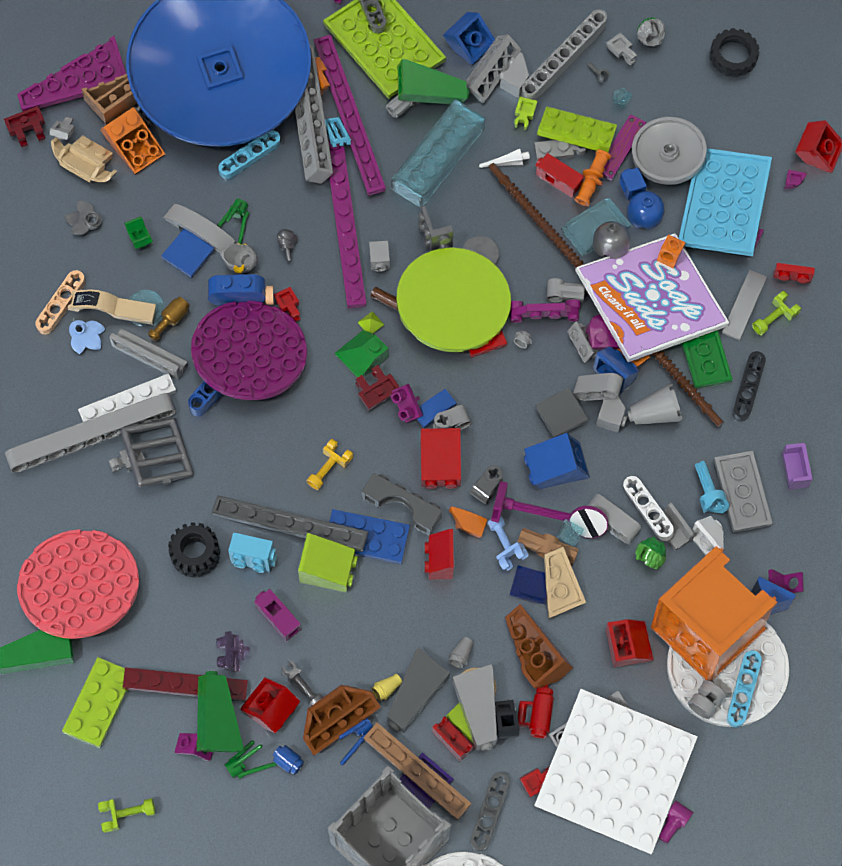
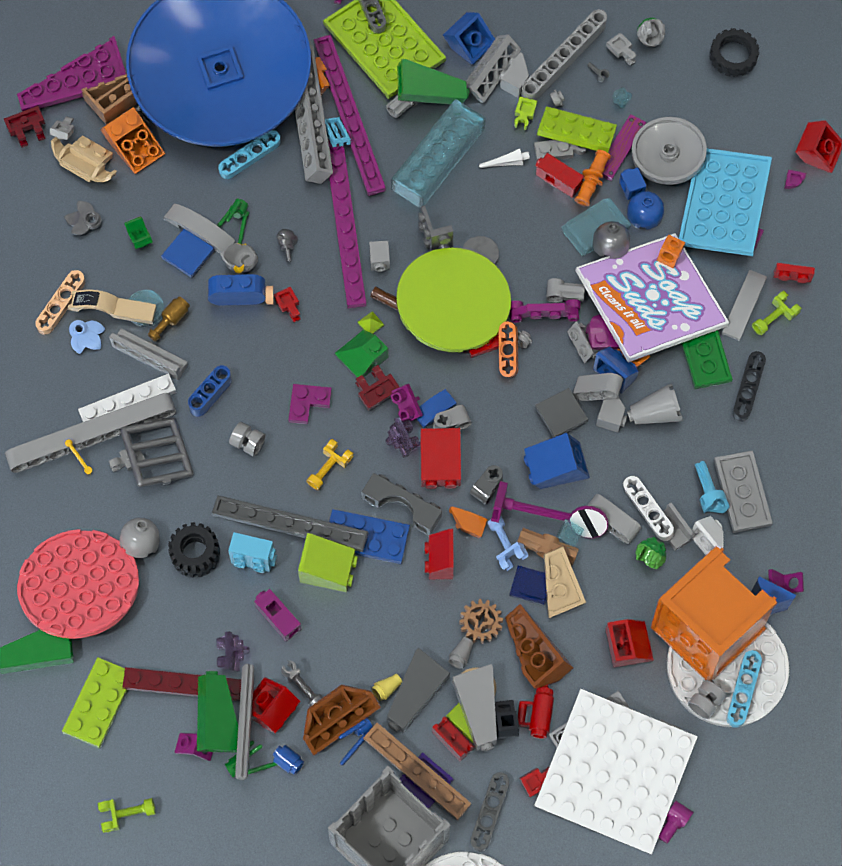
magenta tile [191,301,307,400] -> none
reddish brown hose [488,163,724,427] -> none
medium lavender panel [782,443,813,490] -> none
none -> yellow hinge [65,439,92,474]
none -> light grey cylinder [119,518,160,558]
none -> light grey wheel [229,422,266,456]
none -> light grey axle [235,664,254,780]
none -> magenta plate [288,384,332,424]
none -> clear purple hips [385,417,420,458]
none -> medium nougat gear [459,599,503,644]
none -> orange beam [499,321,518,378]
none -> light grey plate [550,90,565,107]

